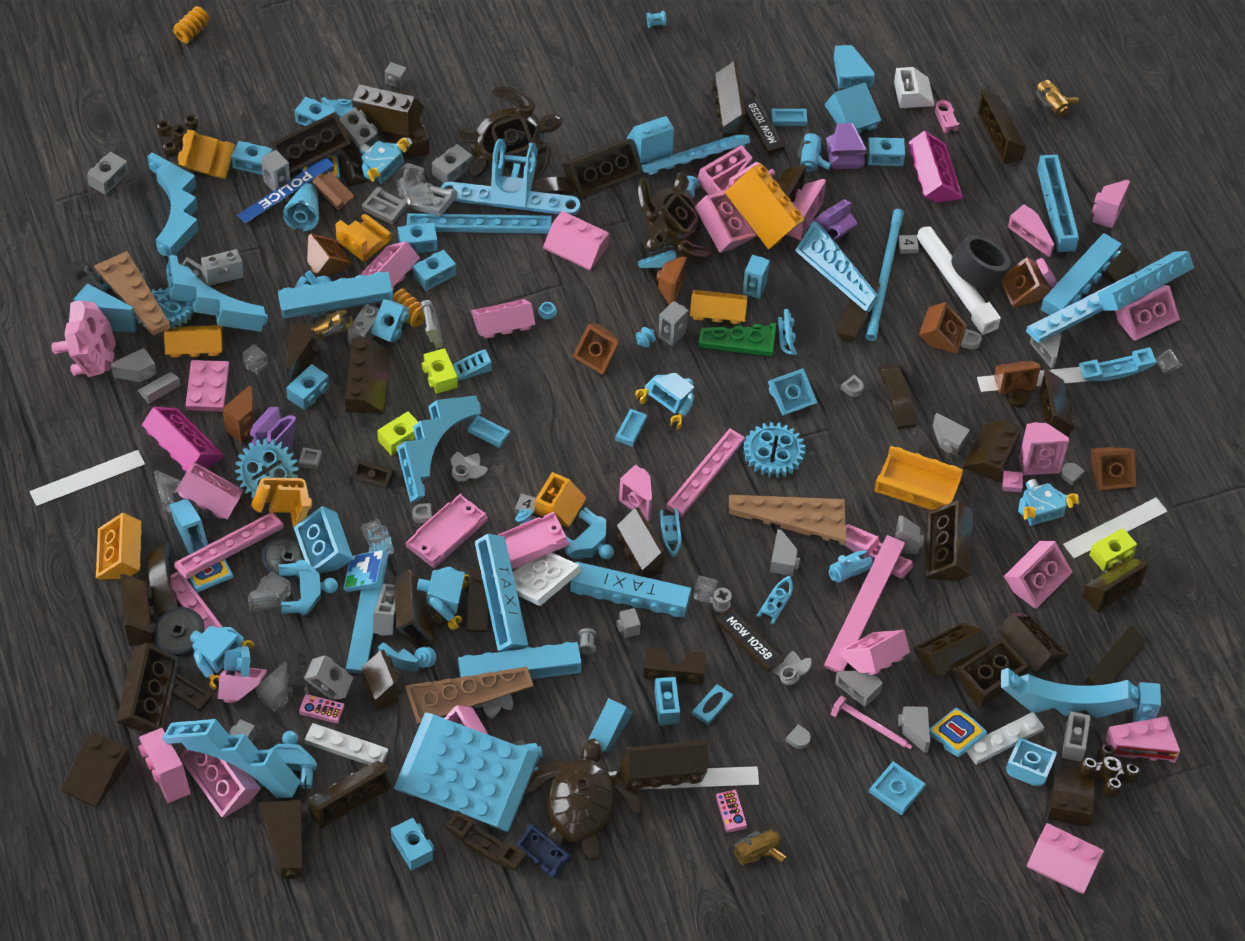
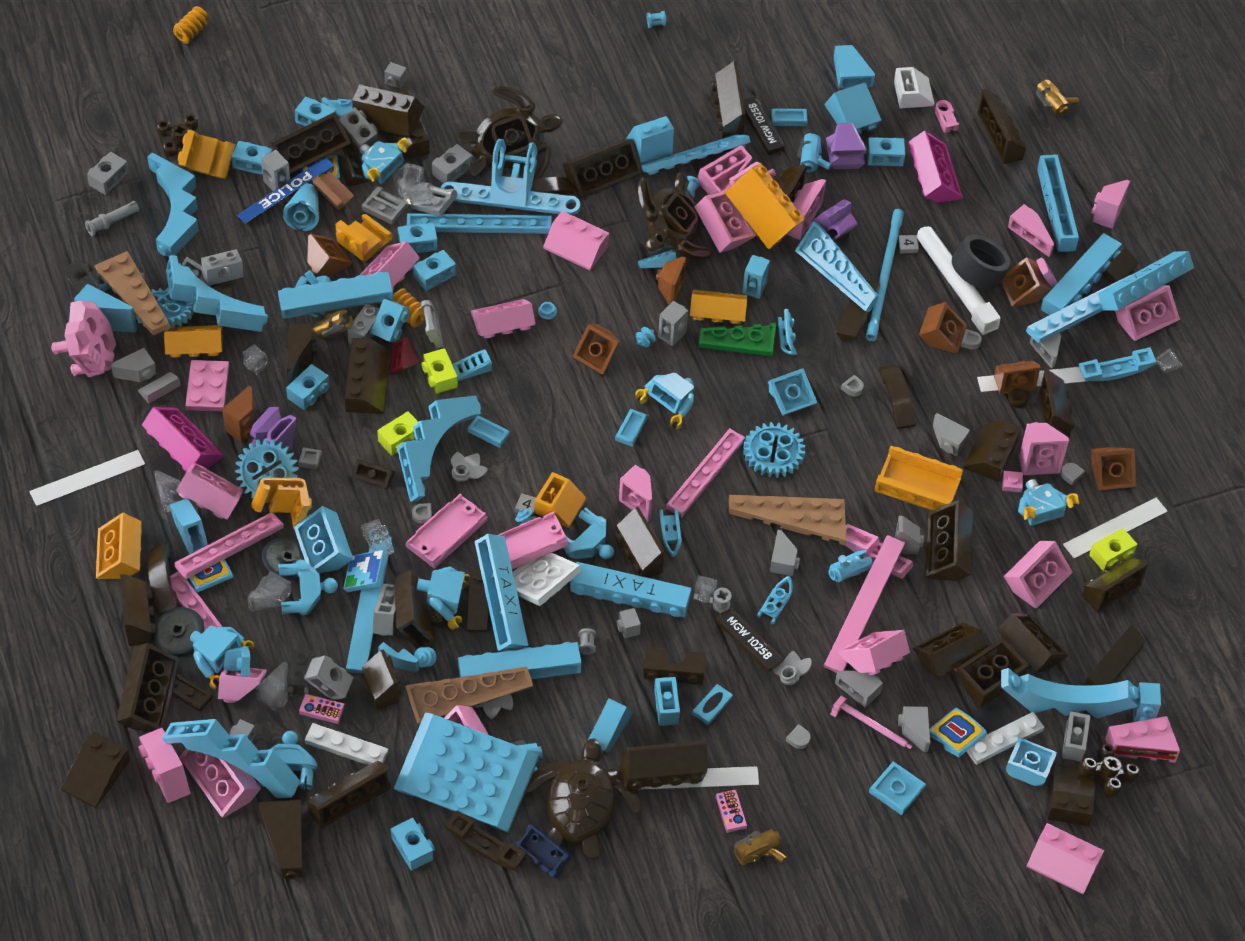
none -> light grey pin [85,201,139,236]
none -> dark red slope [389,337,420,375]

